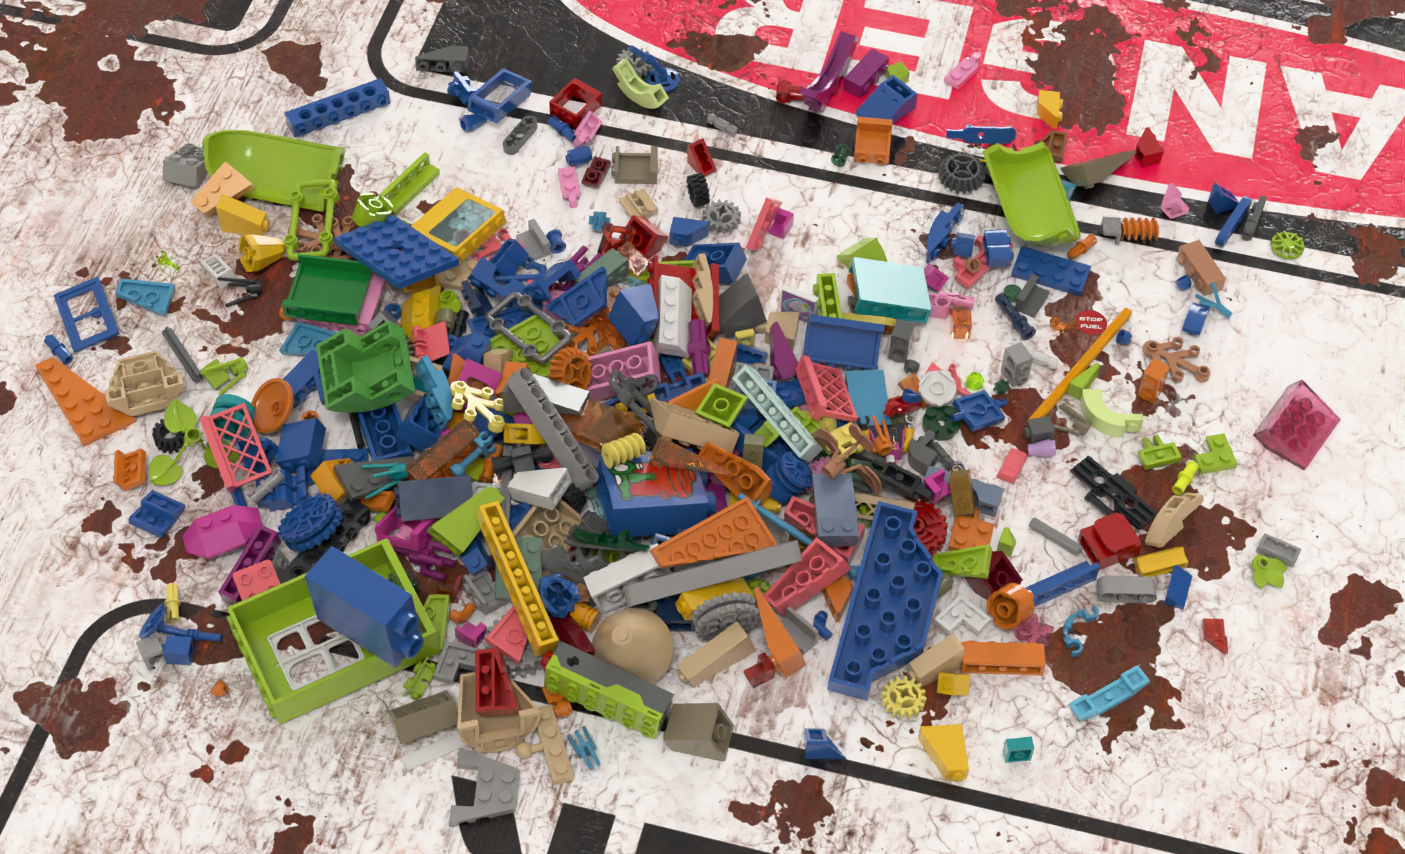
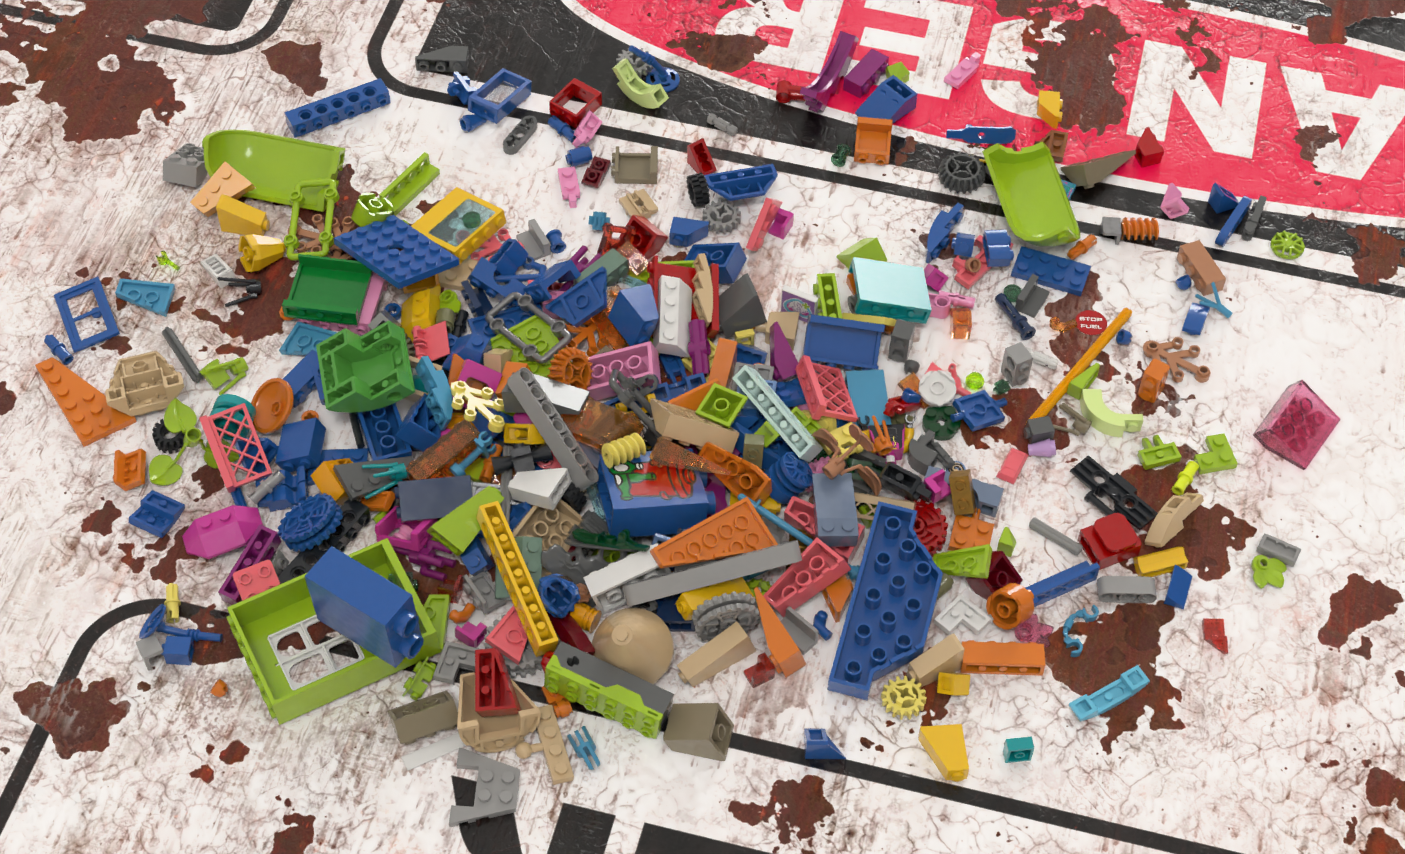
none -> clear green tile [462,211,481,228]
none -> blue wedge [704,164,778,201]

